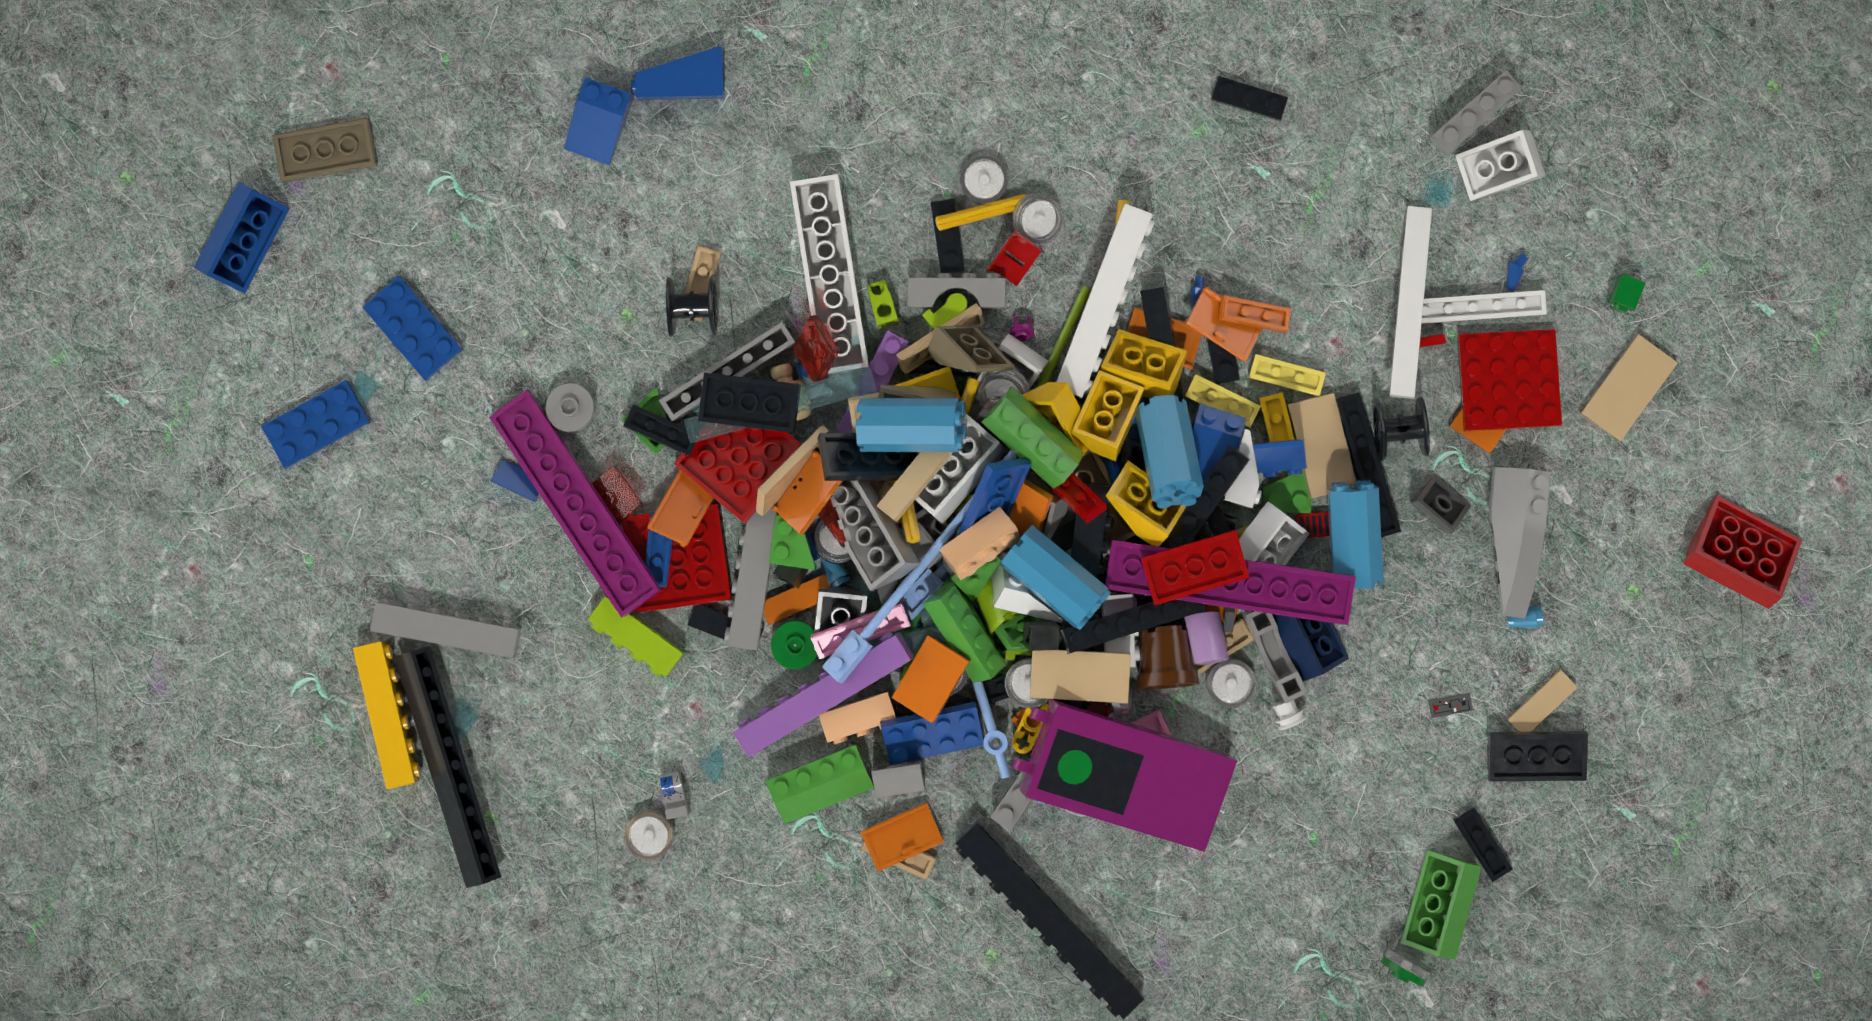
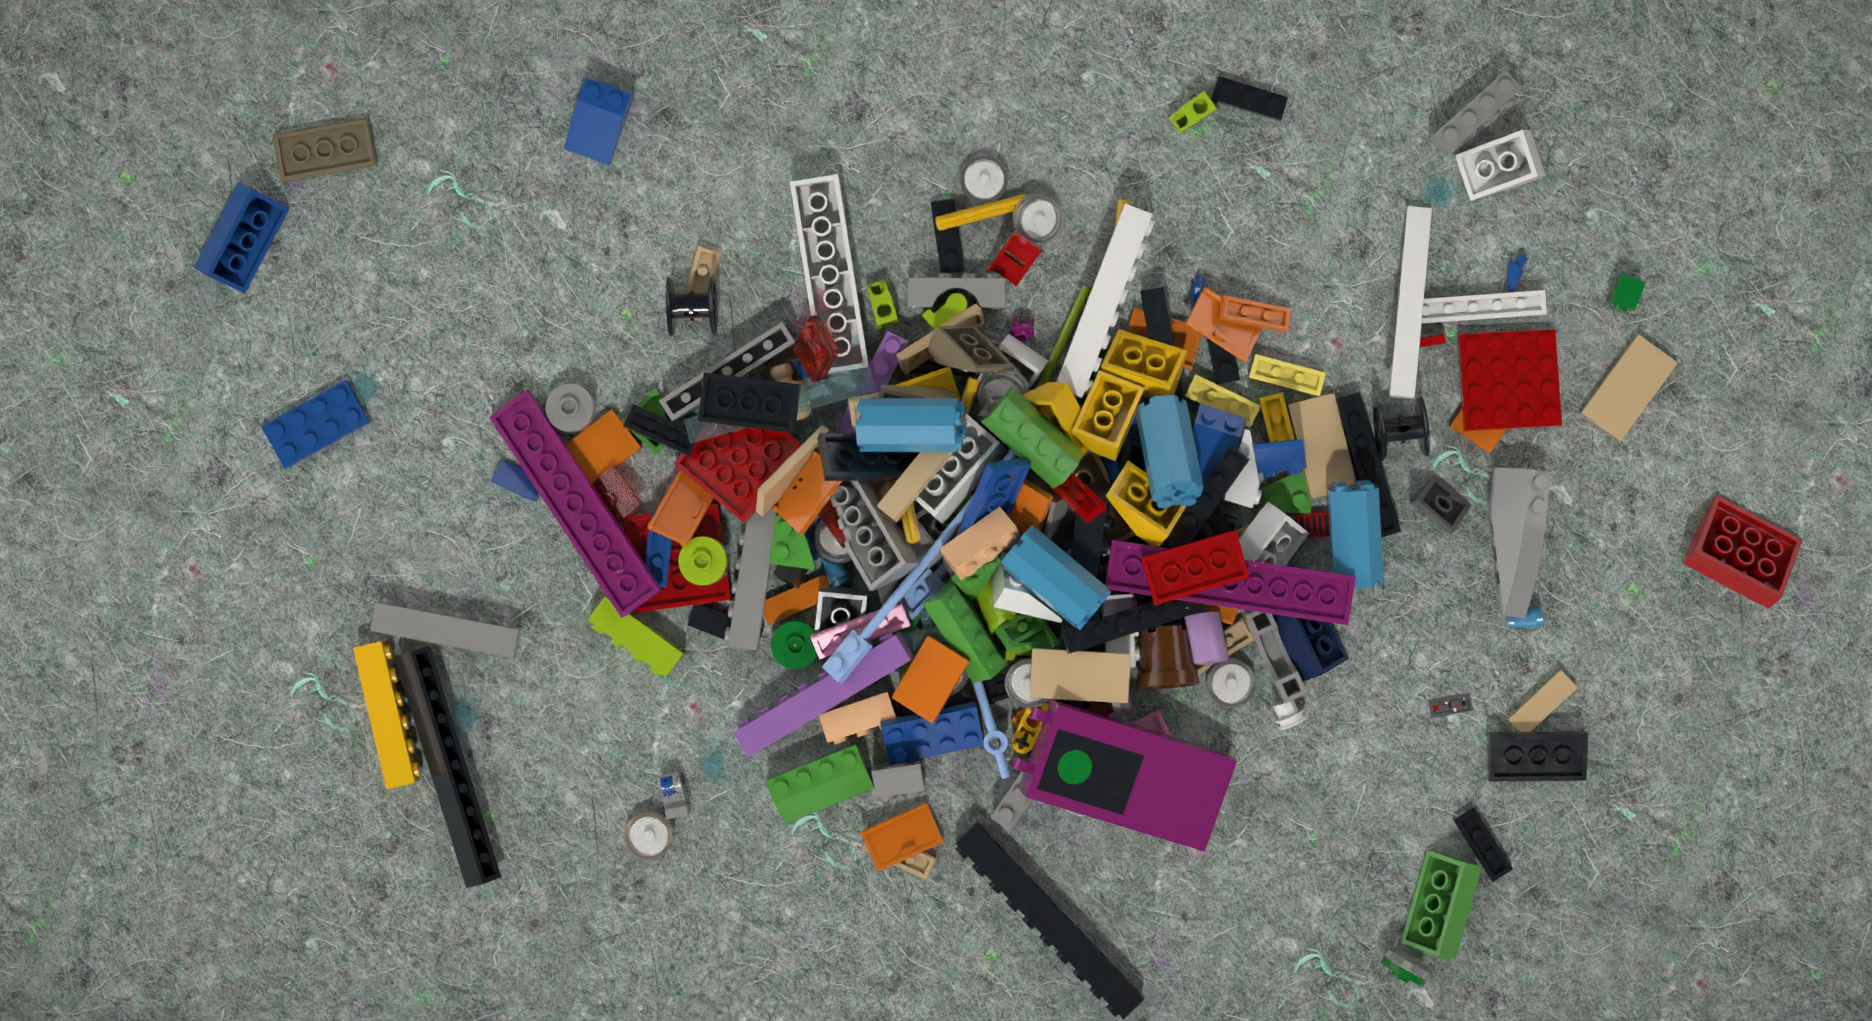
blue plate [362,276,463,381] -> none
blue slope [631,47,725,100] -> none
pearl dark grey brick [1023,620,1062,651] -> none
black tile [1223,607,1235,633] -> none
none -> orange tile [566,409,642,485]
none -> lime piece [679,537,730,585]
none -> lime leg [1169,91,1217,134]

